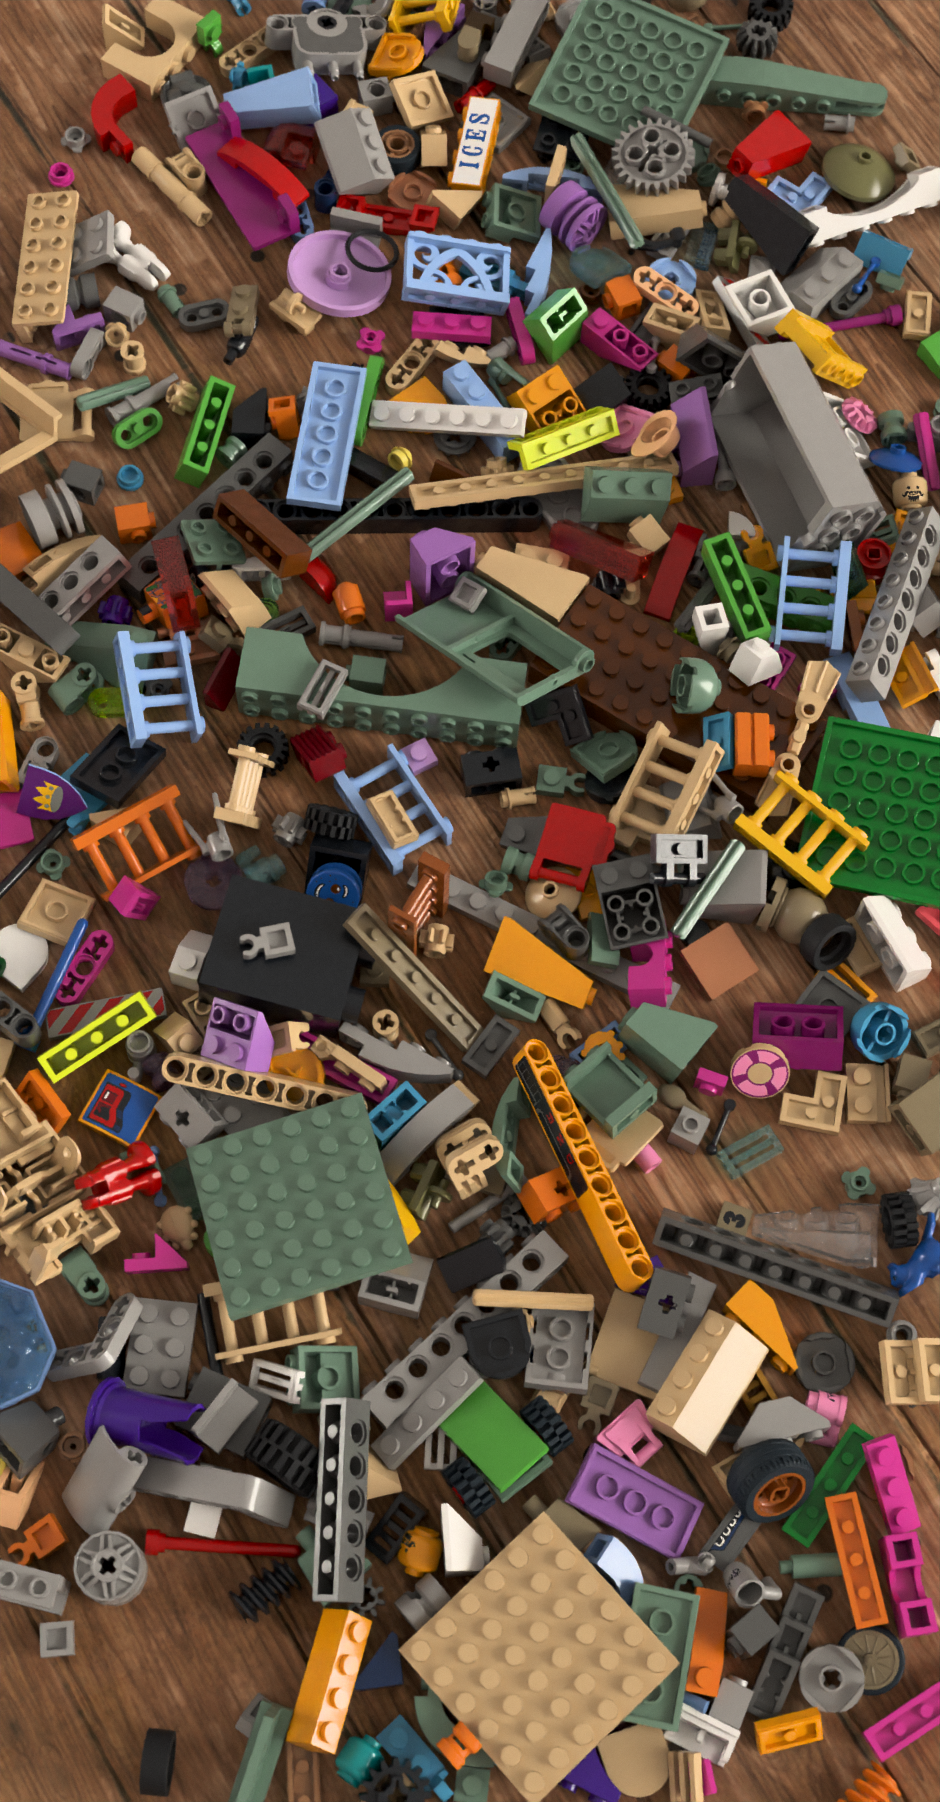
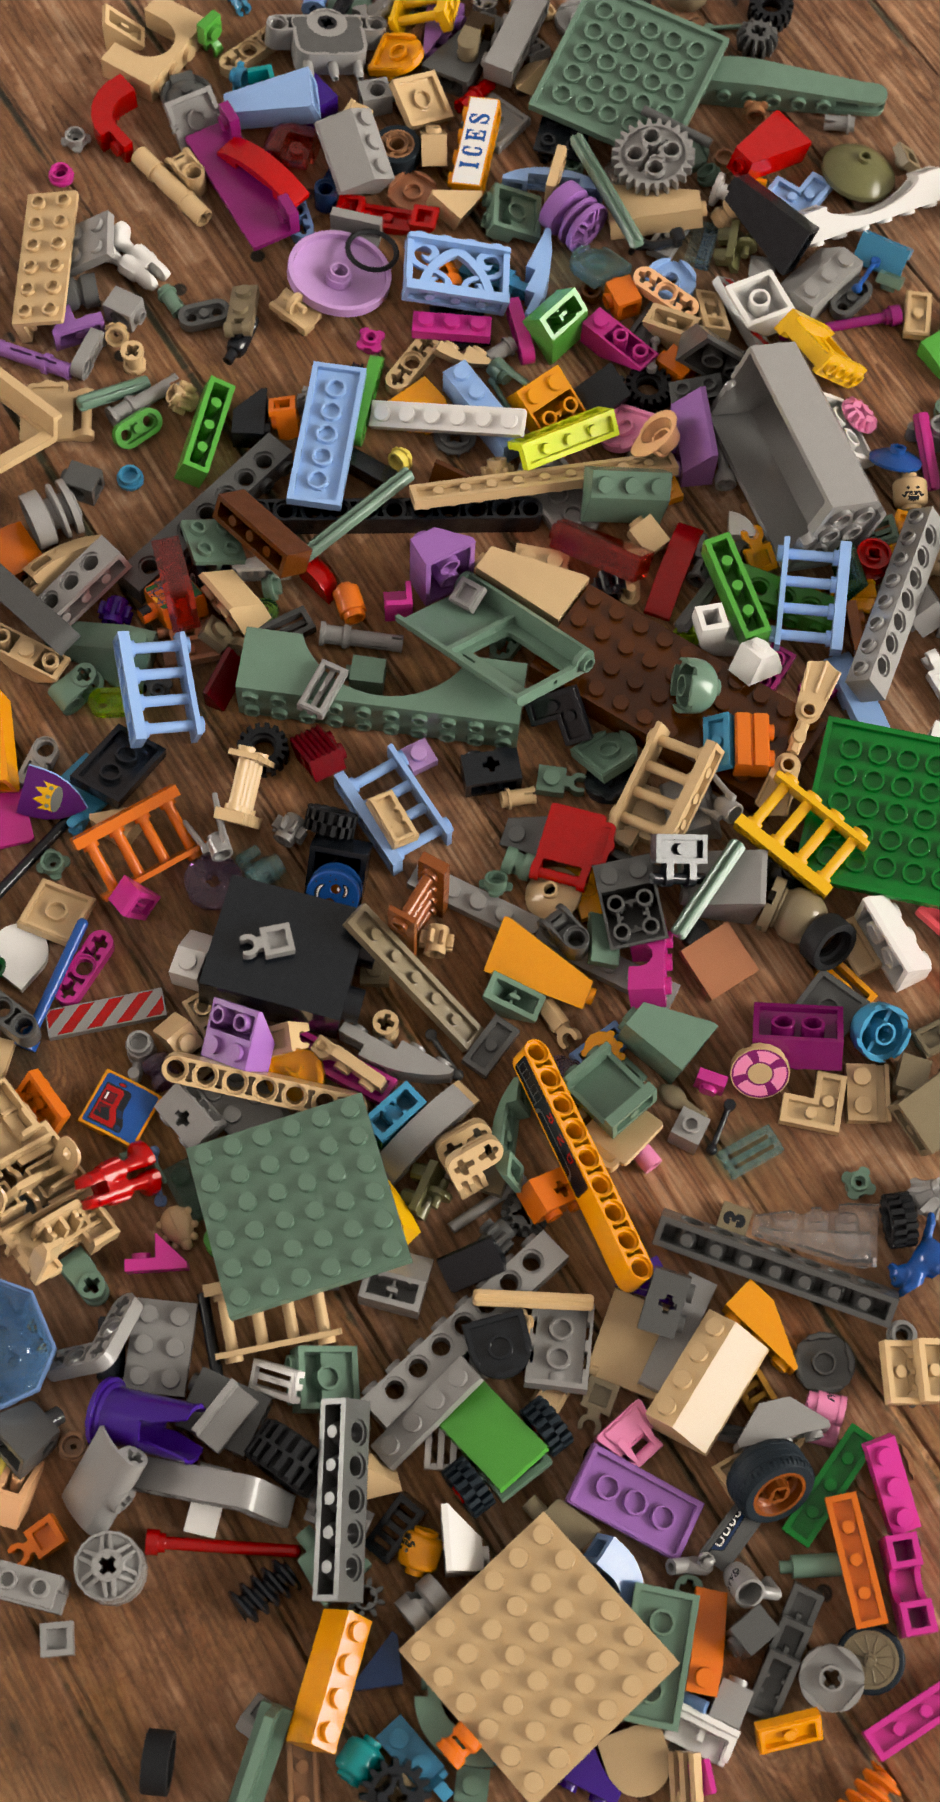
tan connector [11,671,45,732] -> none
neon yellow brick [37,990,157,1083] -> none
orange brick [114,502,157,544] -> none
sand green wheel [215,436,248,469] -> none
dark tan plate [716,636,741,663] -> none
sand green wheel [877,410,908,447] -> none
light orange plate [891,641,939,709] -> none

